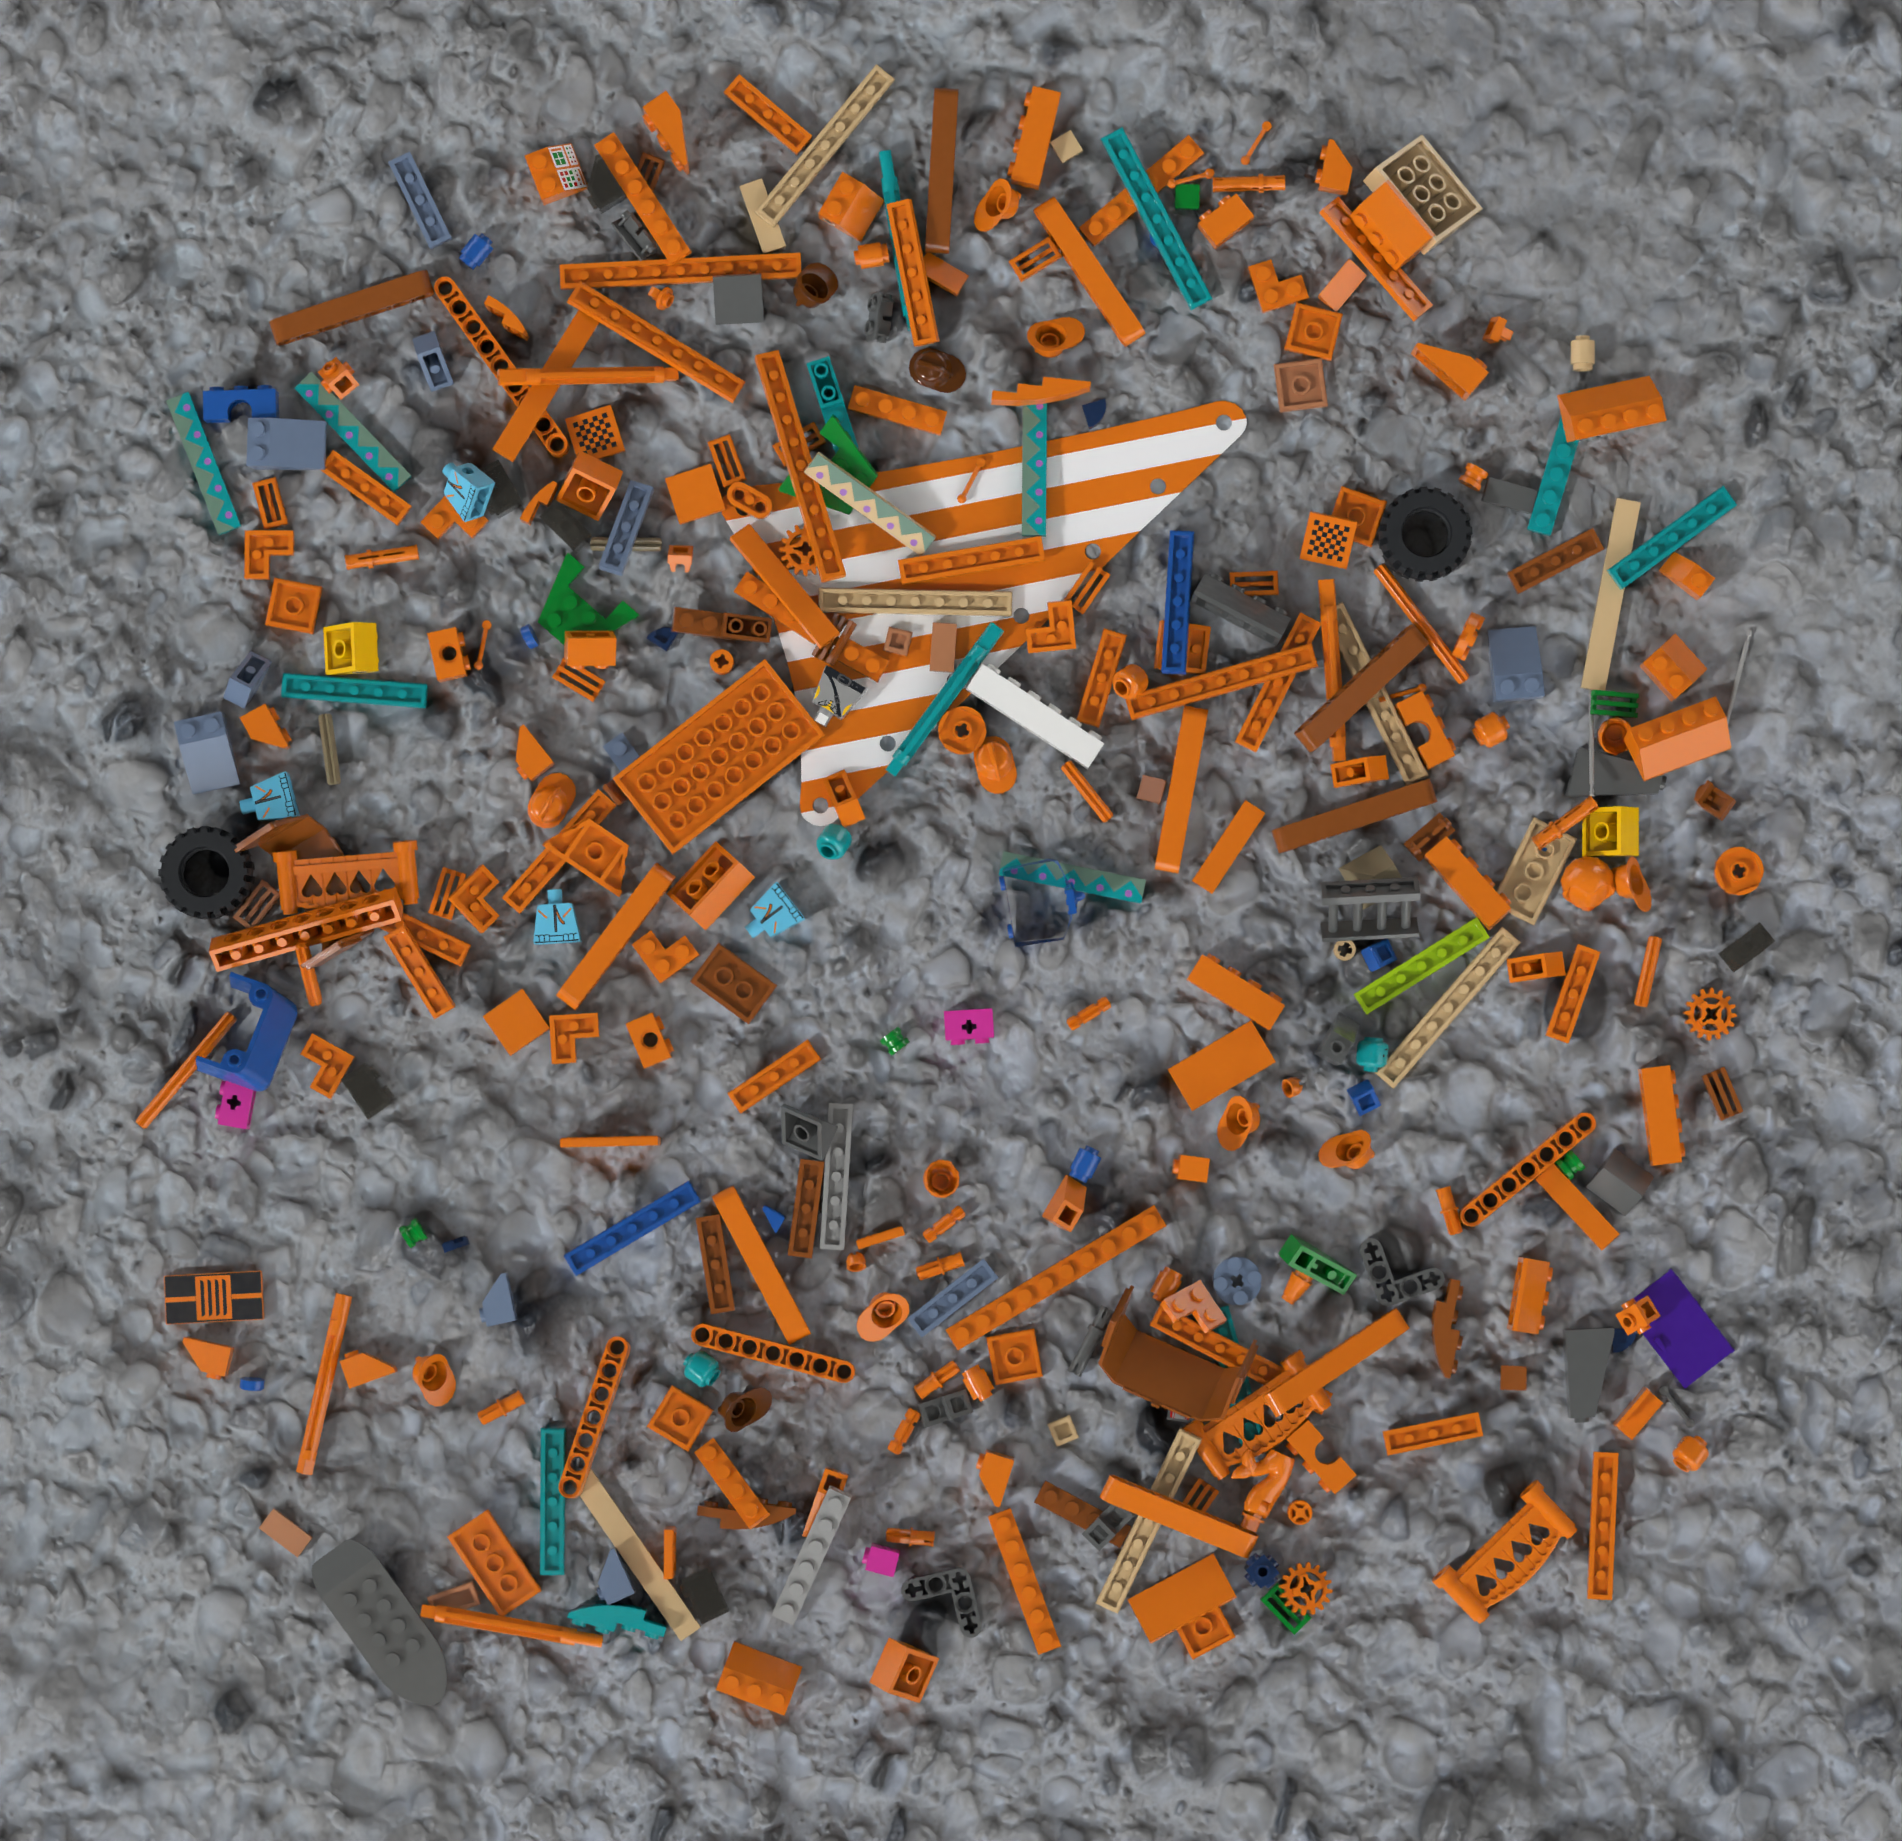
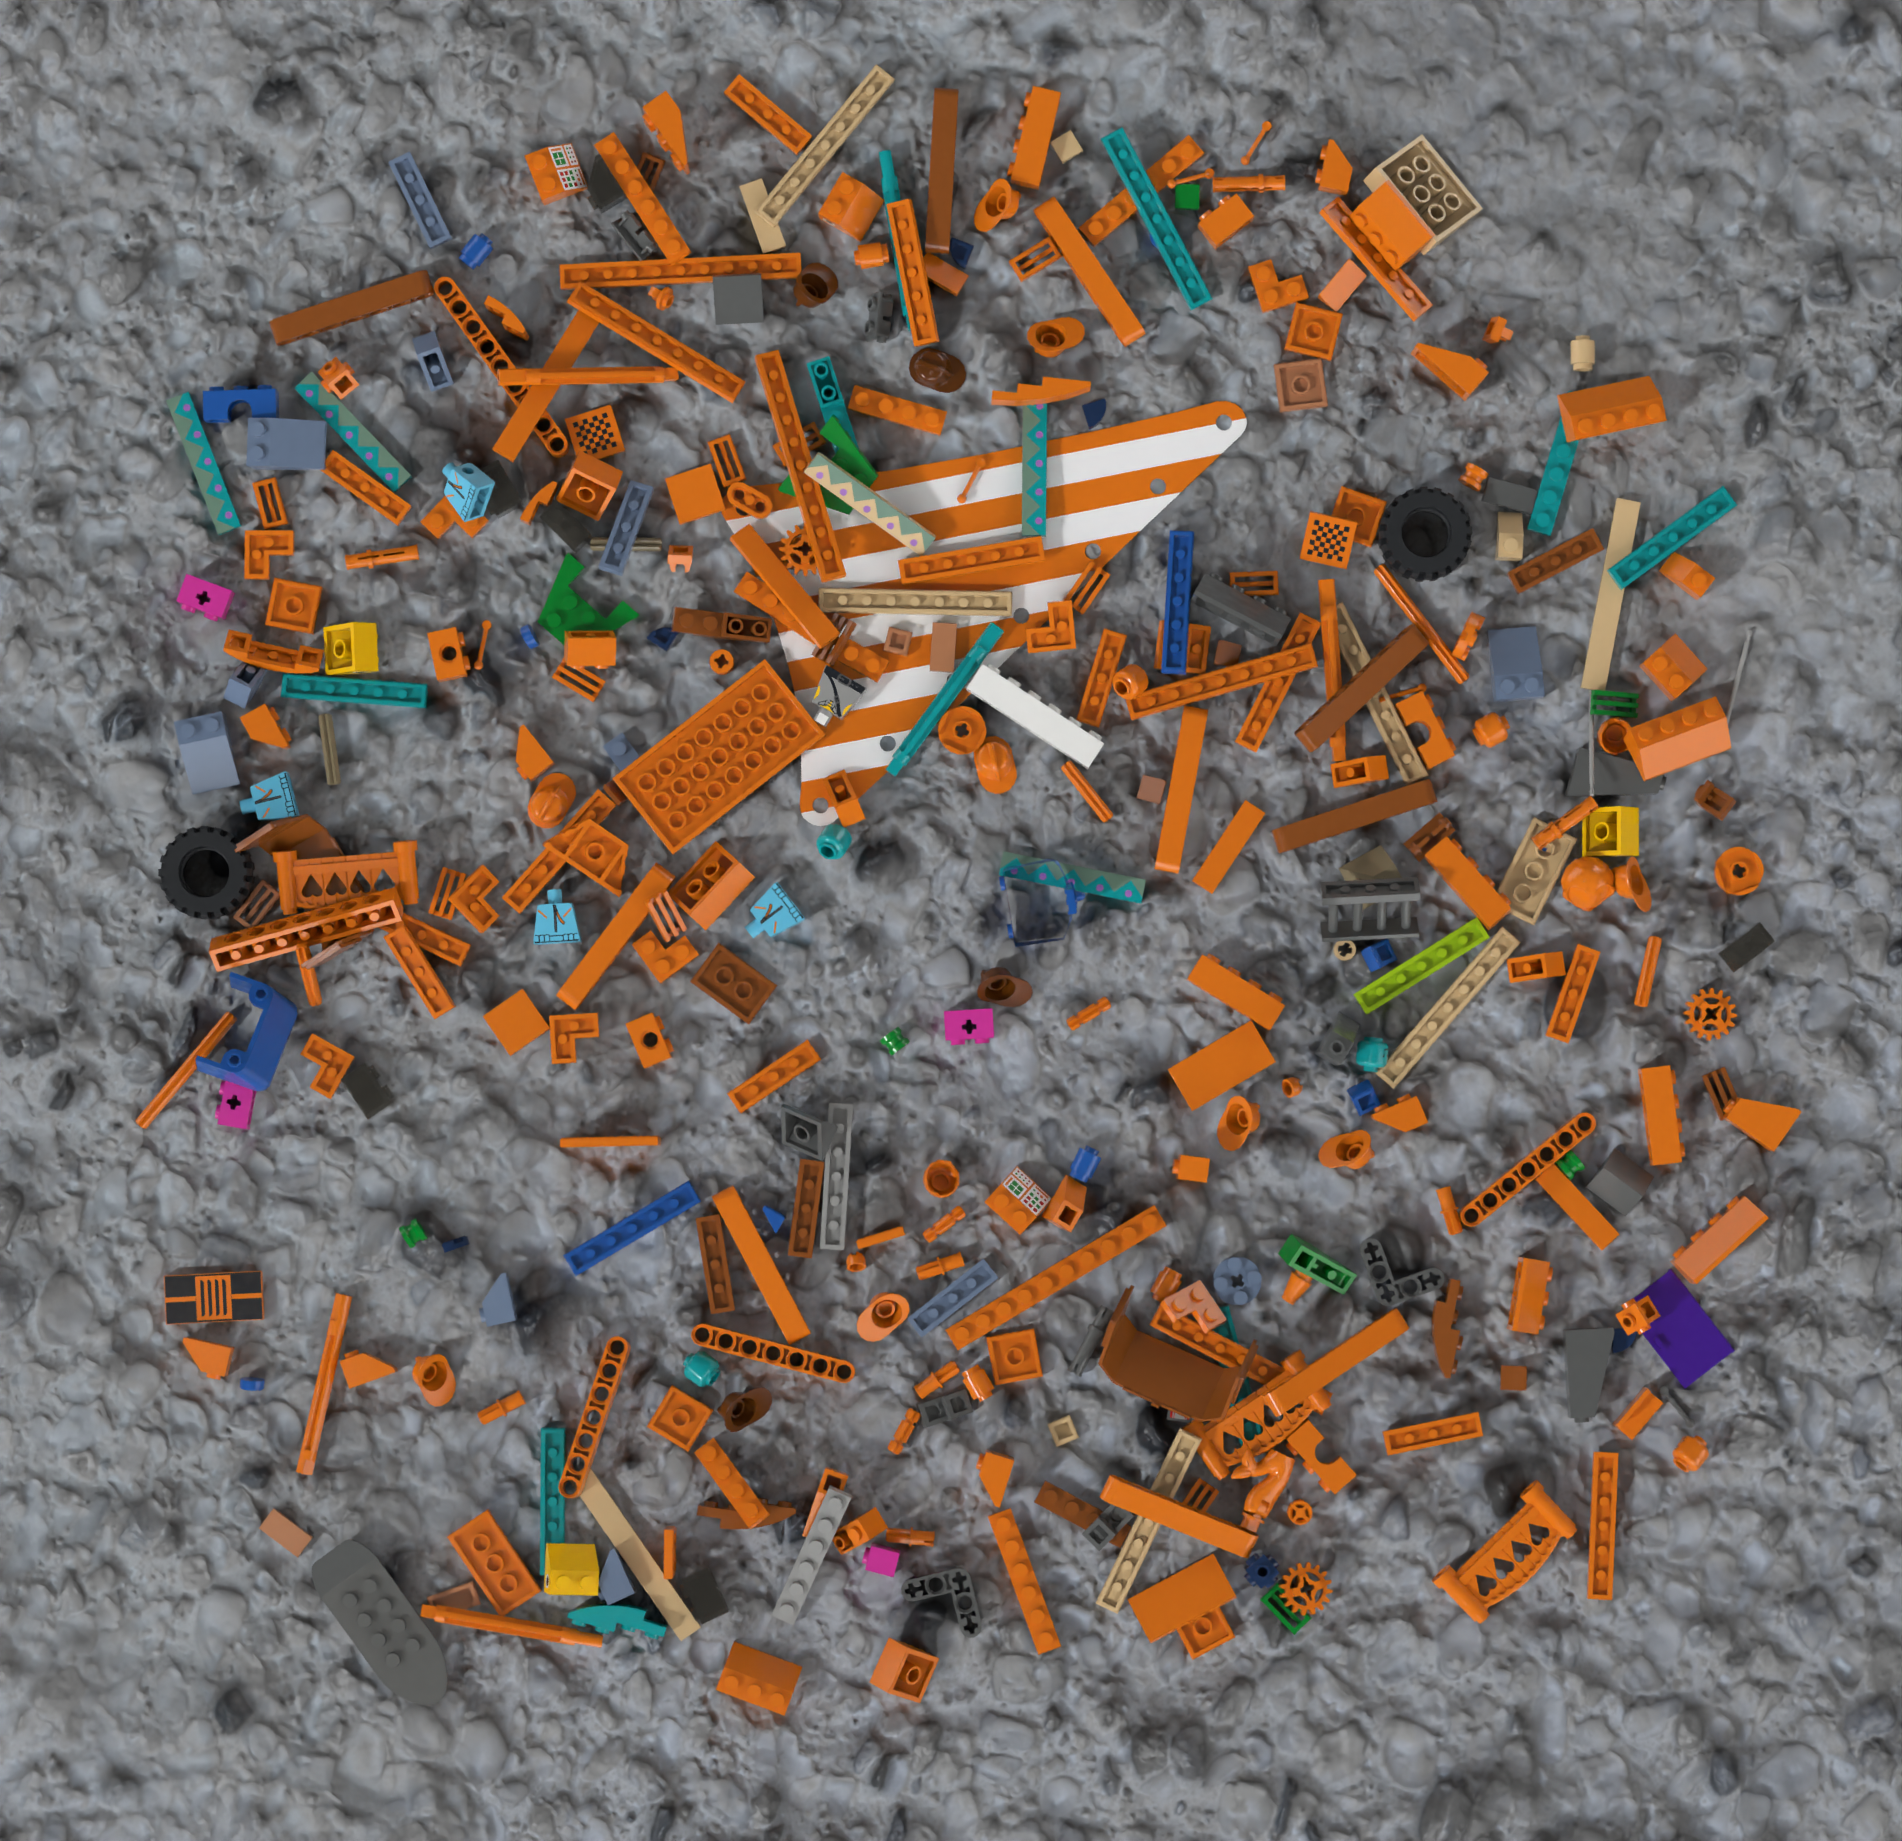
none -> dark pink brick [176,574,235,622]
none -> orange slope [223,630,324,673]
none -> yellow slope [544,1543,599,1596]
none -> orange tile [644,889,687,942]
none -> orange slope [832,1507,888,1555]
none -> dark blue tile [950,237,974,269]
none -> reddish brown piece [977,967,1033,1007]
none -> orange slope [984,1166,1052,1235]
none -> dark orange slope [1213,639,1242,667]
none -> orange slope [1370,1093,1428,1132]
none -> tan slope [1495,512,1524,562]
none -> orange slope [1670,1196,1768,1284]
none -> orange slope [1723,1098,1802,1152]

